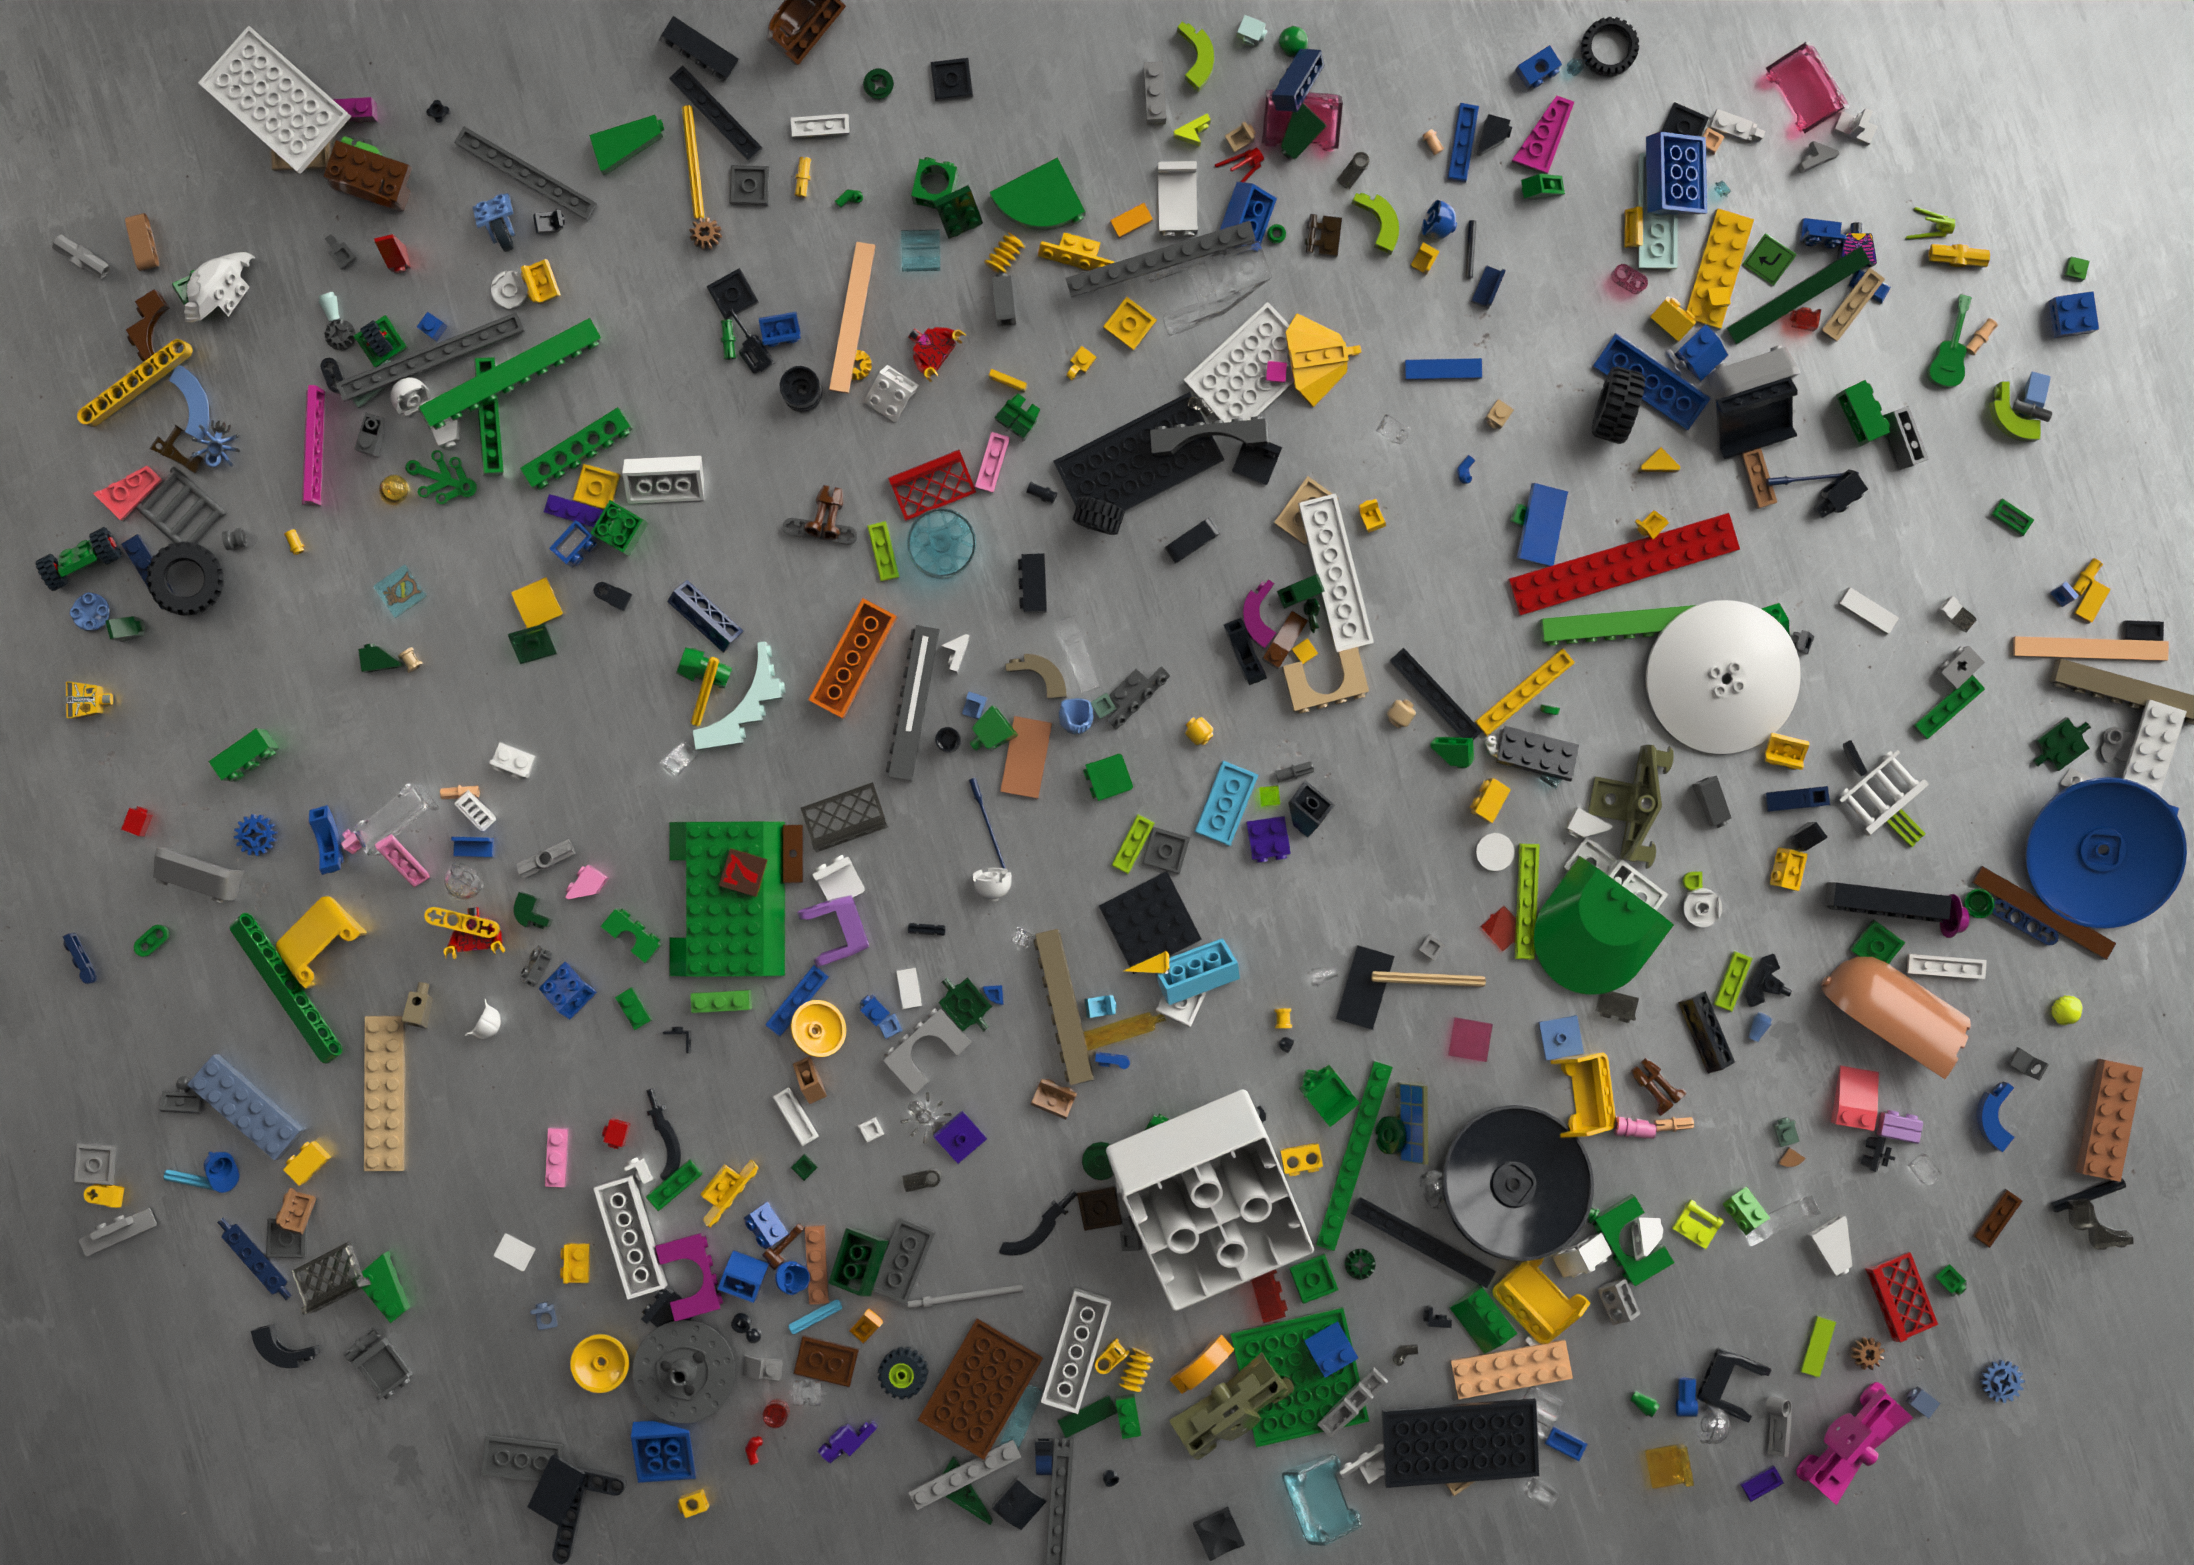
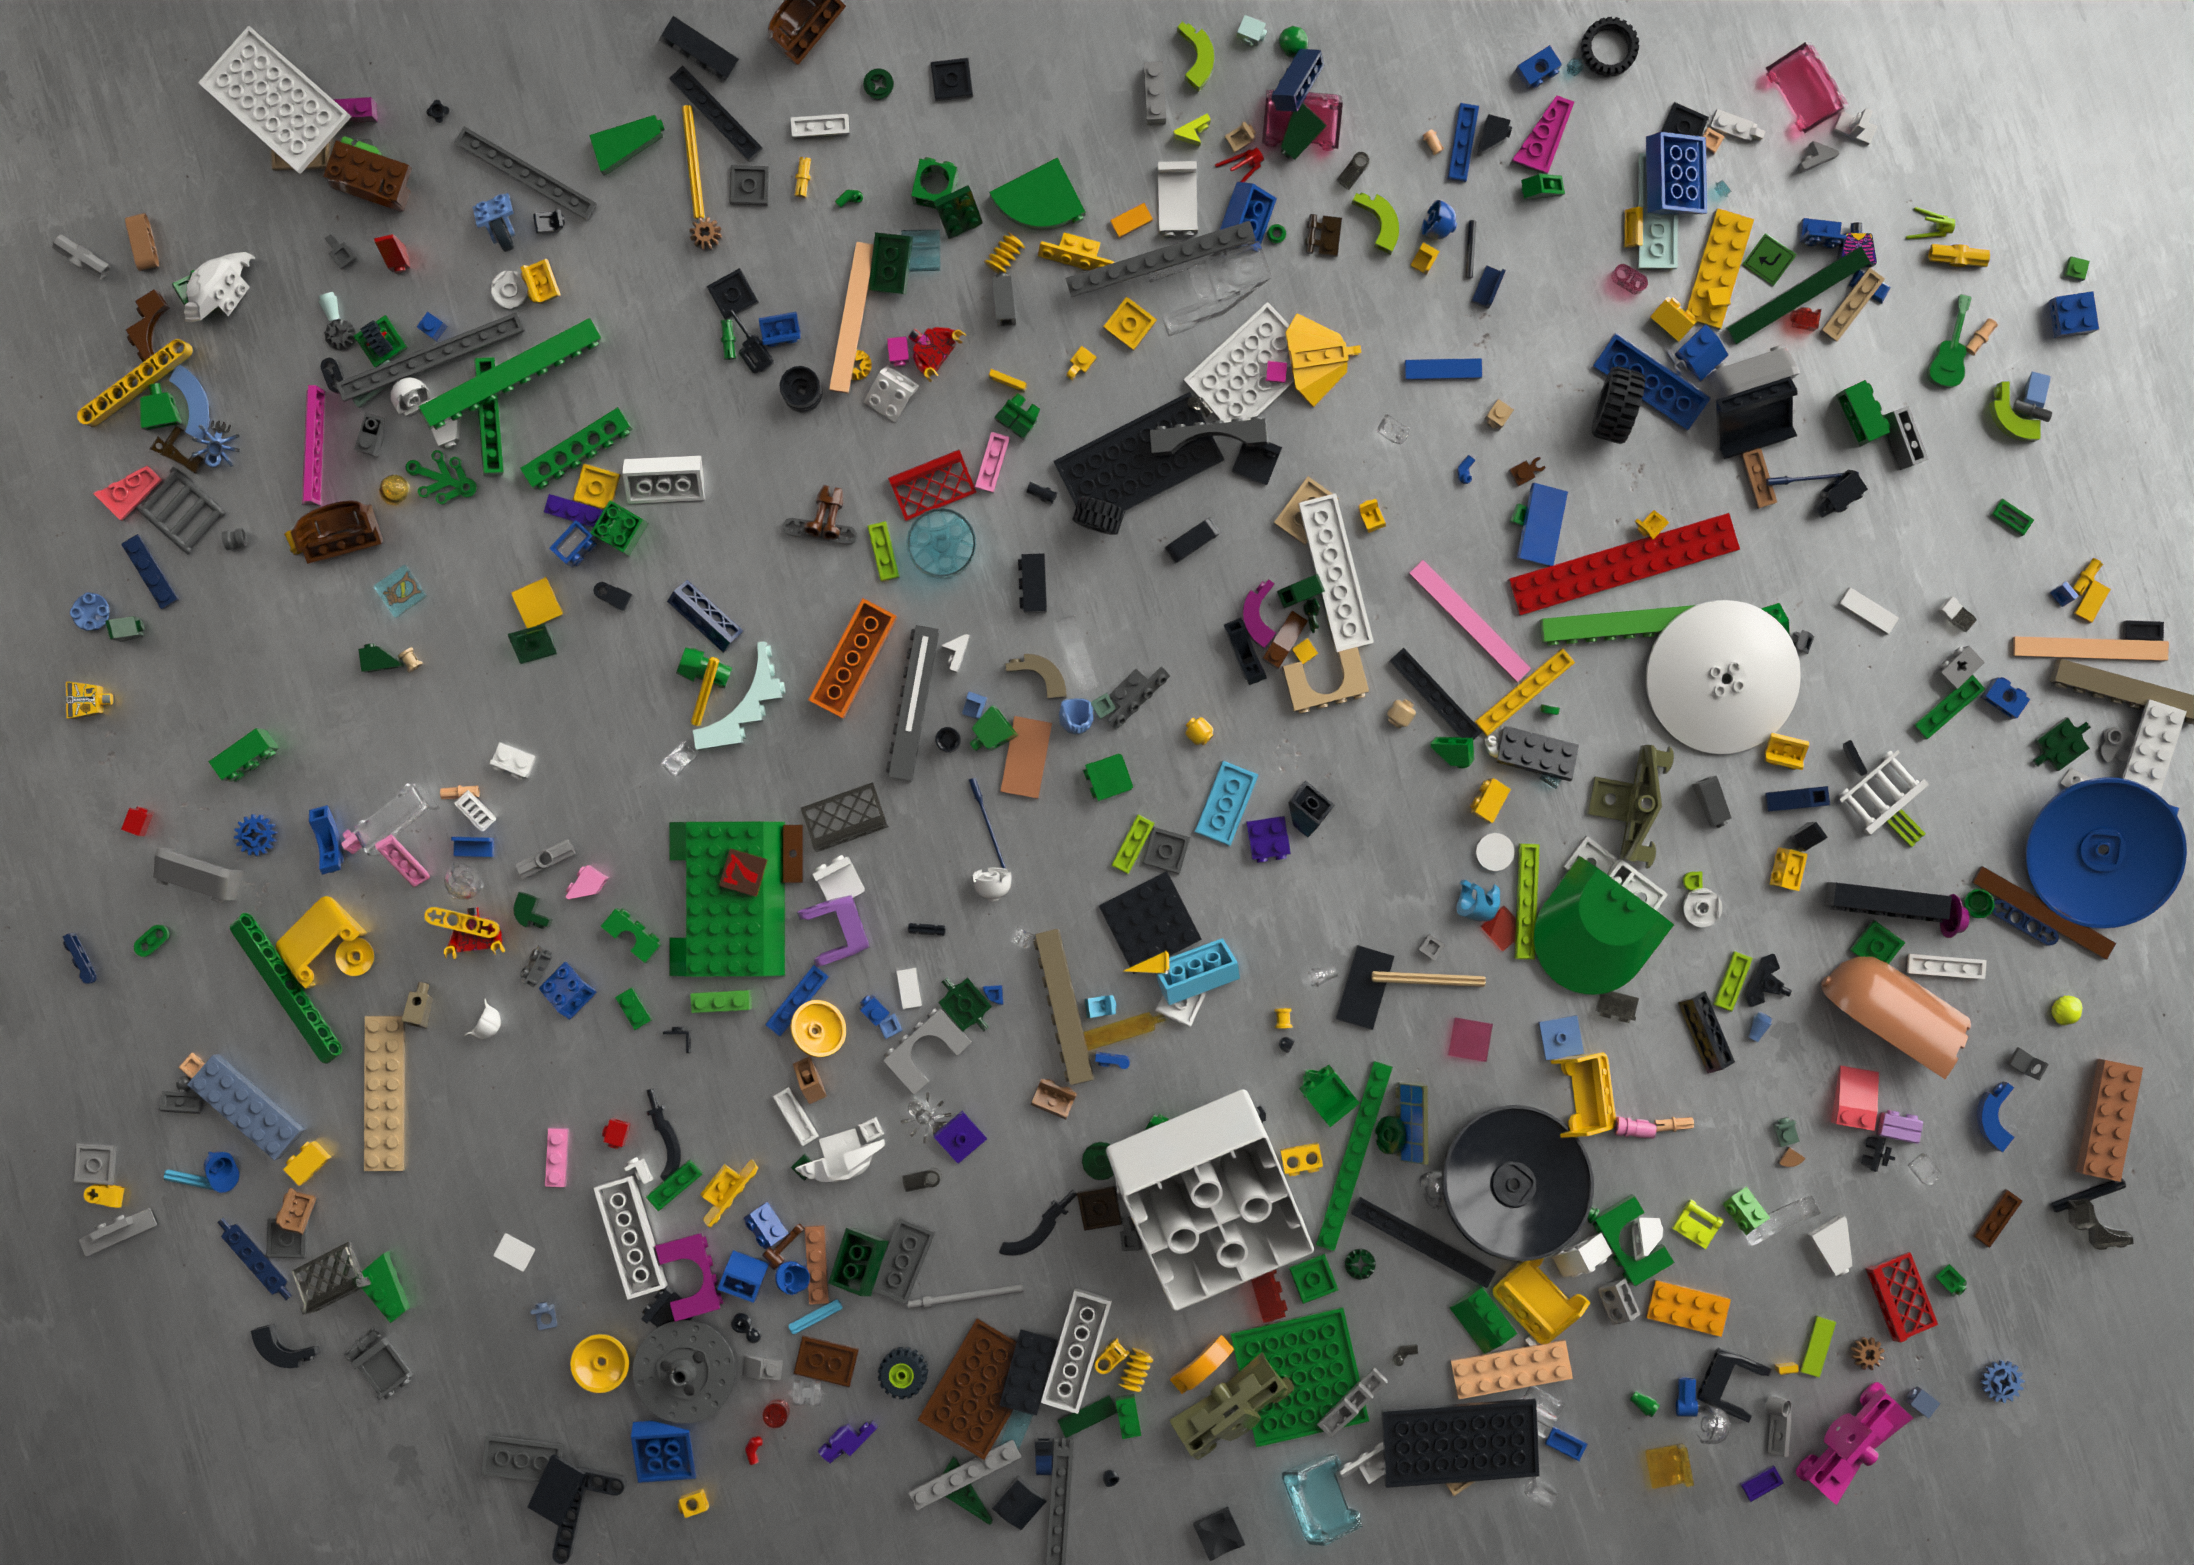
plate [35,527,122,591] -> none
black tyre [146,541,224,616] -> none
yellow bracket [560,1243,590,1284] -> none
light orange slope [849,1309,883,1344] -> none
clear neon green plate [1259,785,1280,807] -> none
dark grey axle [1275,762,1314,783] -> none
blue slope [1304,1321,1358,1378] -> none
black bracket [1423,1305,1452,1328] -> none
white slope [1565,808,1612,839] -> none
reddish brown piece [1631,1058,1687,1116] -> none
yellow slope [1638,447,1680,472] -> none
none -> green torso [140,383,183,431]
none -> light nougat tile [178,1053,205,1079]
none -> reddish brown piece [291,500,383,564]
none -> yellow dish [335,937,374,976]
none -> white animal [795,1128,885,1183]
none -> dark green plate [868,232,913,295]
none -> dark pink brick [887,337,910,367]
none -> black plate [999,1329,1058,1416]
none -> bright pink tile [1409,560,1531,682]
none -> dark azure piece [1456,880,1500,922]
none -> reddish brown plate [1509,457,1546,487]
none -> light orange plate [1646,1280,1731,1337]
none -> yellow tile [1775,1362,1799,1375]
none -> blue brick [1980,677,2030,719]

